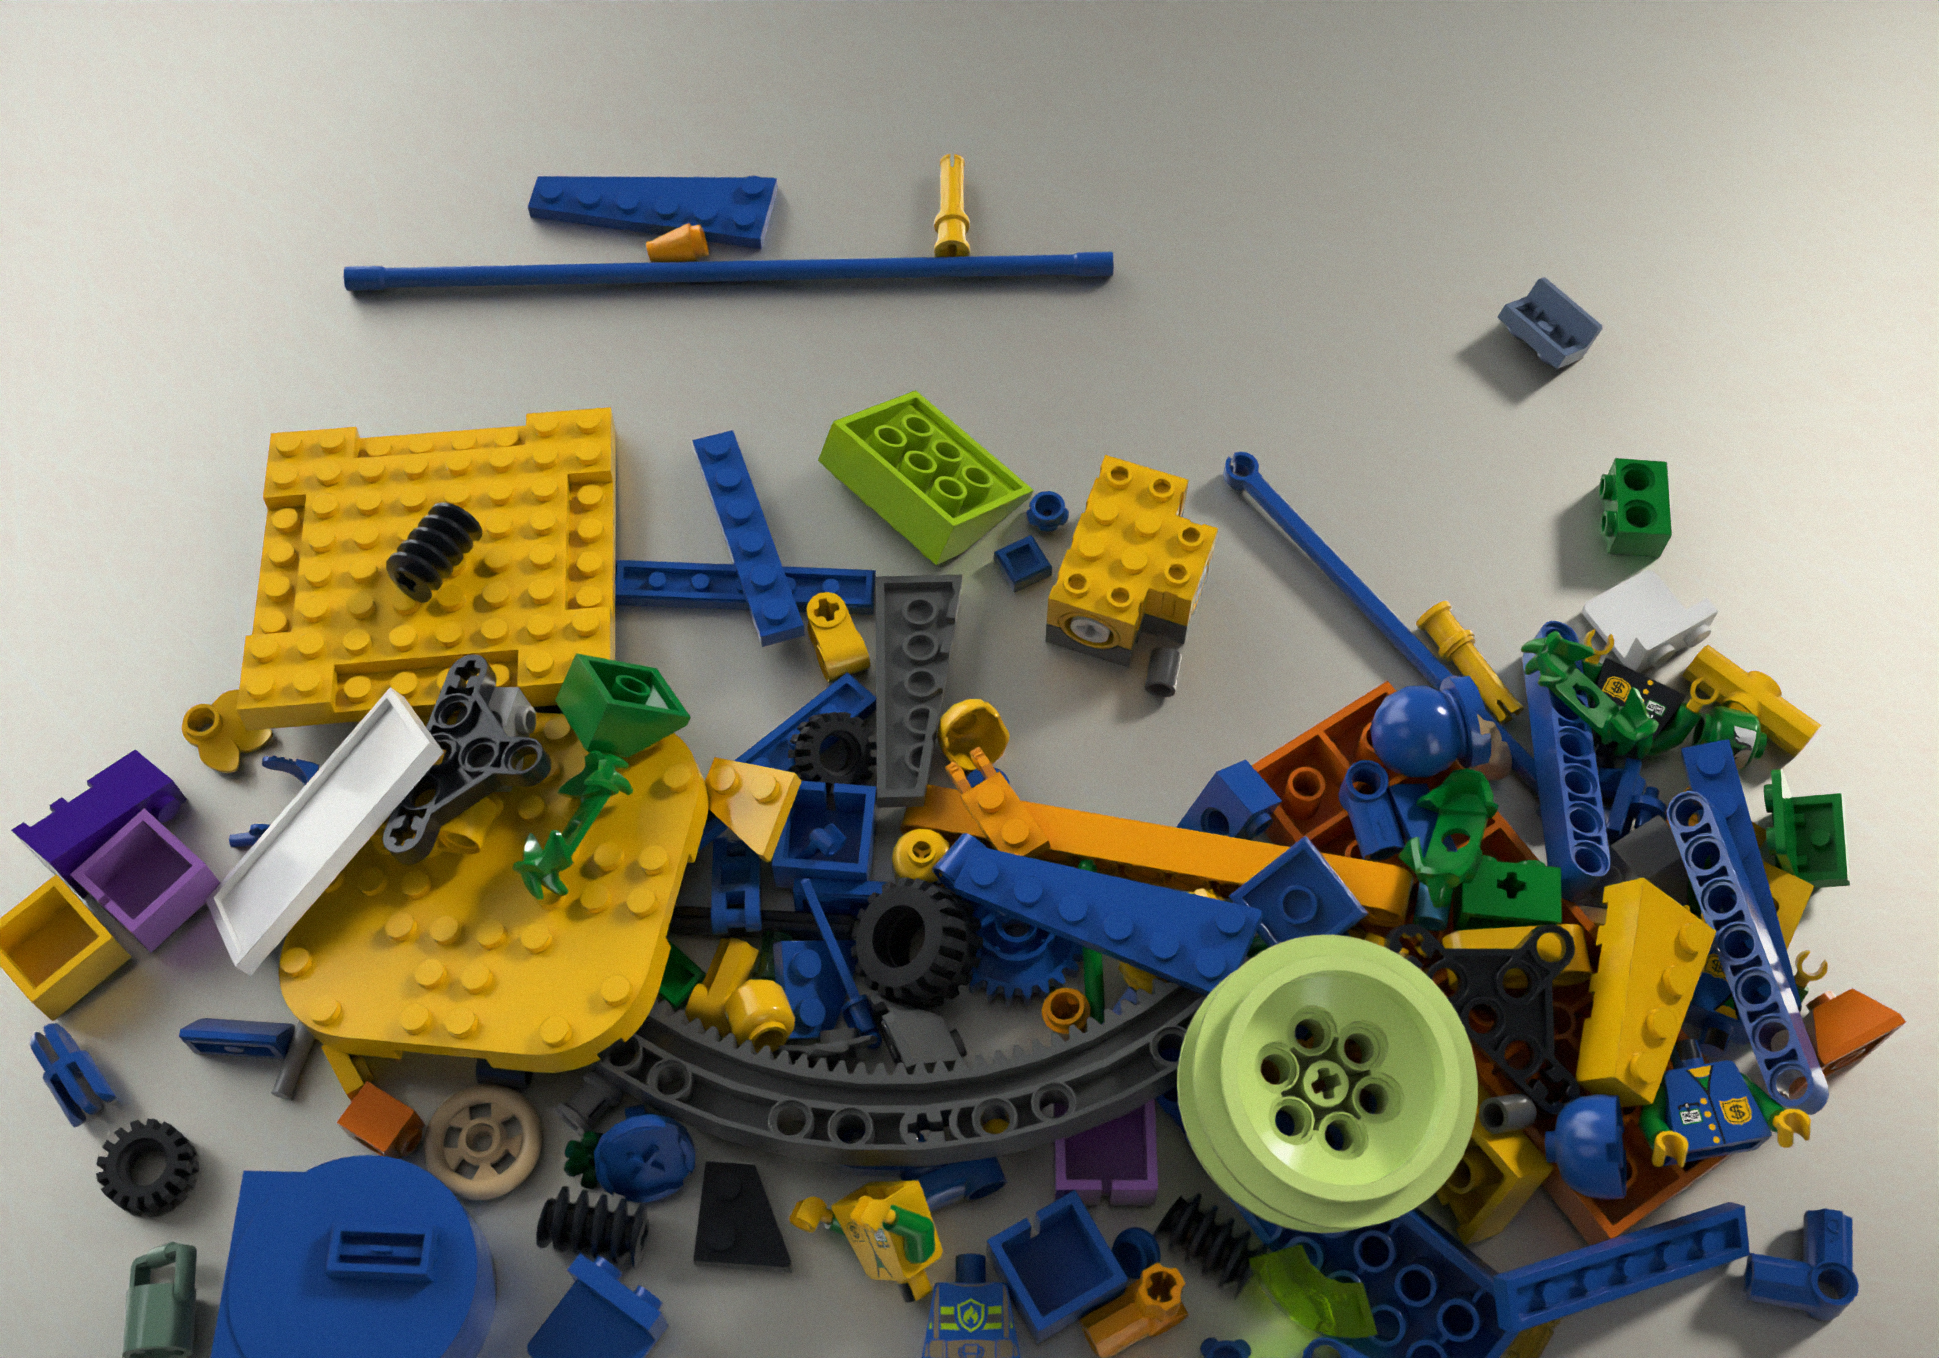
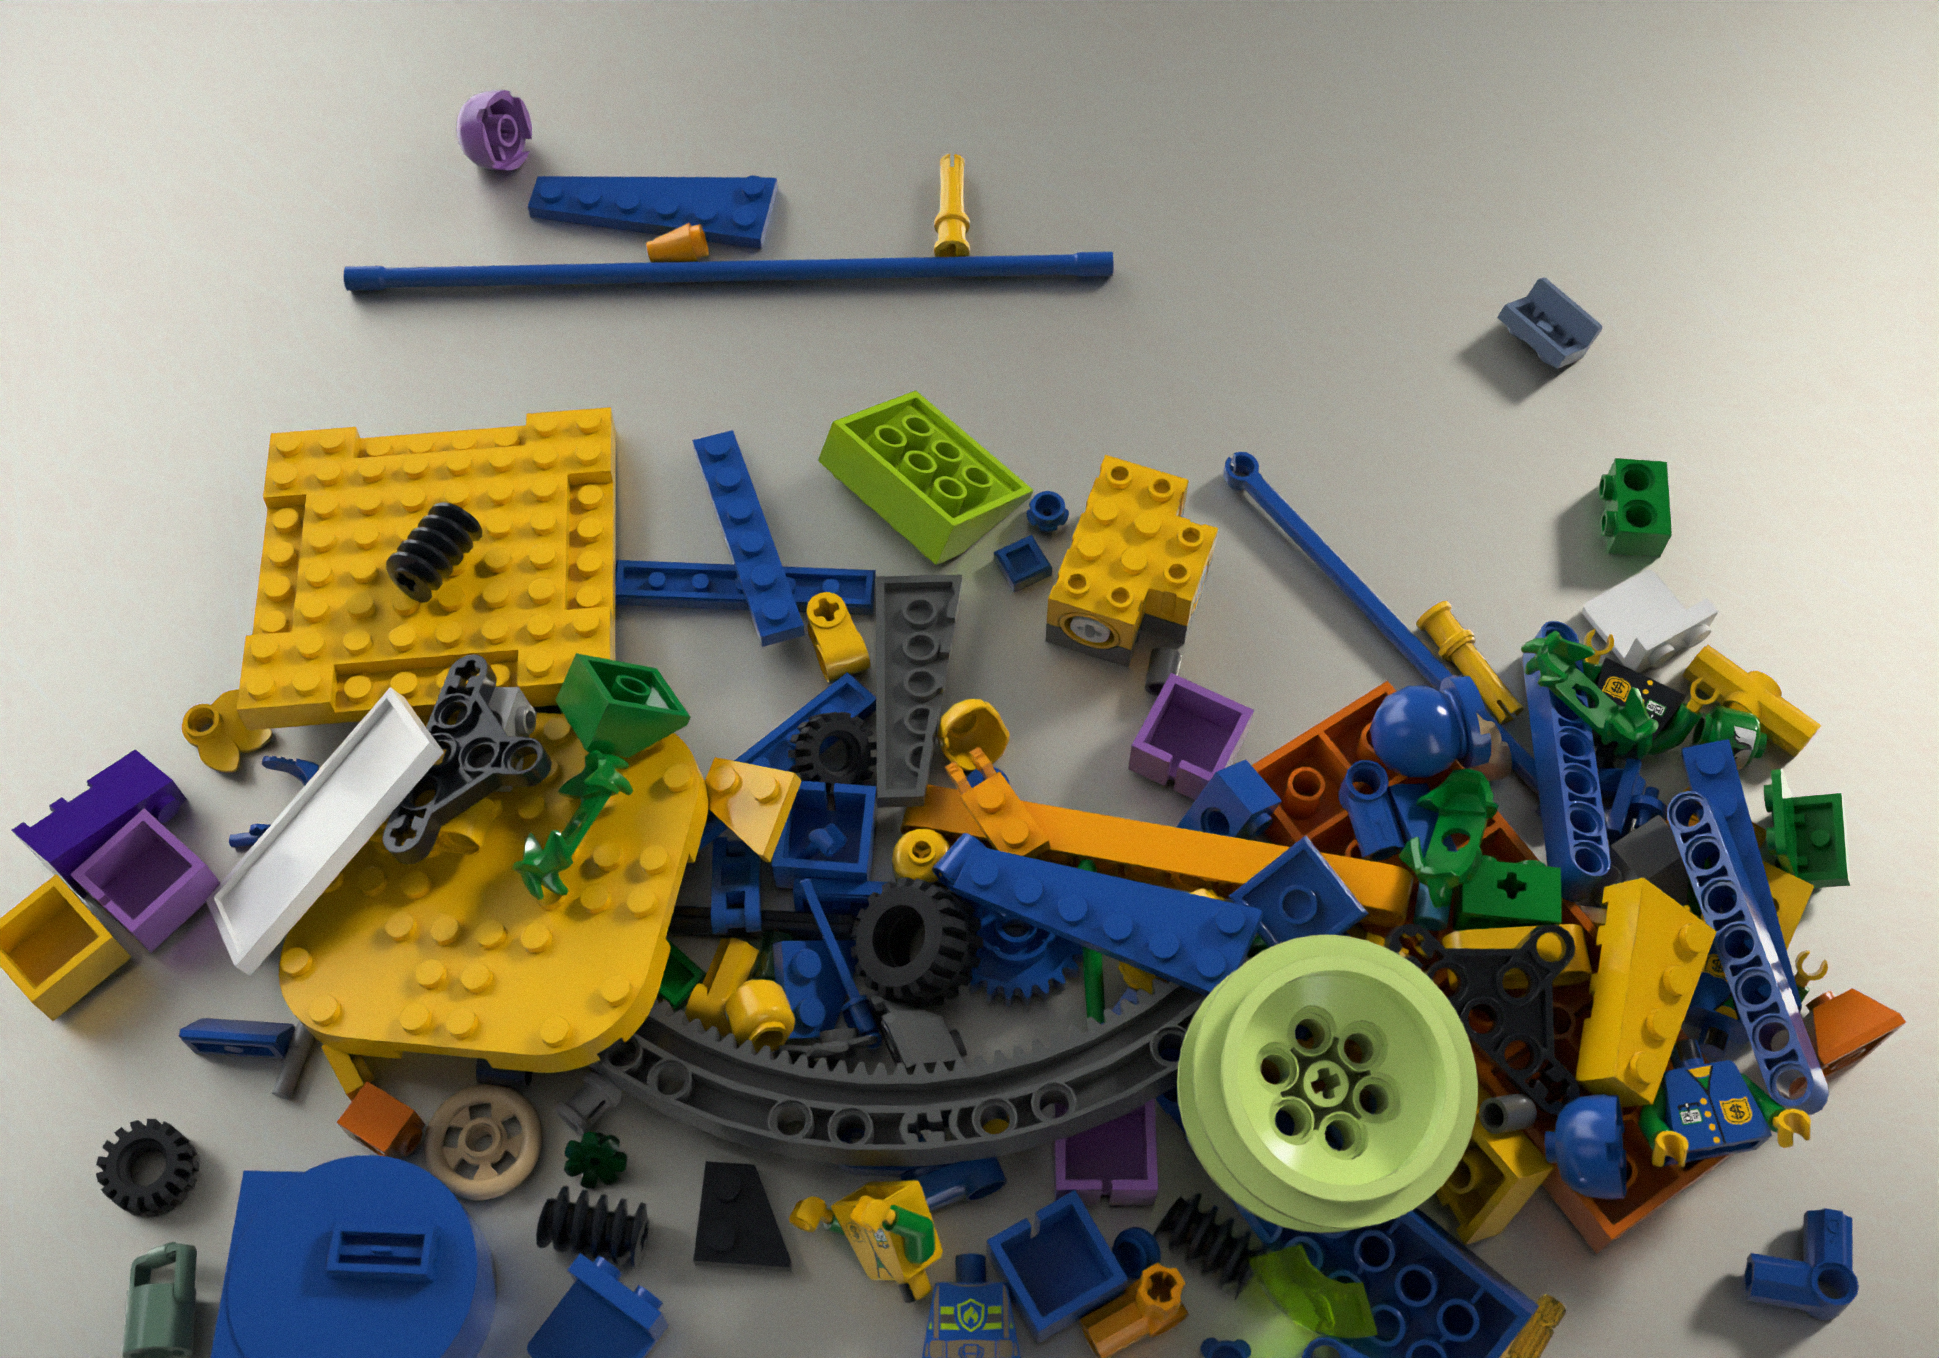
blue arm [30,1023,117,1127] -> none
blue tile [594,1103,695,1203] -> none
light orange cone [1042,988,1090,1041] -> none
blue plate [1493,1202,1750,1333] -> none
none -> medium lavender cylinder [456,90,532,171]
none -> medium lavender piece [1128,673,1254,800]

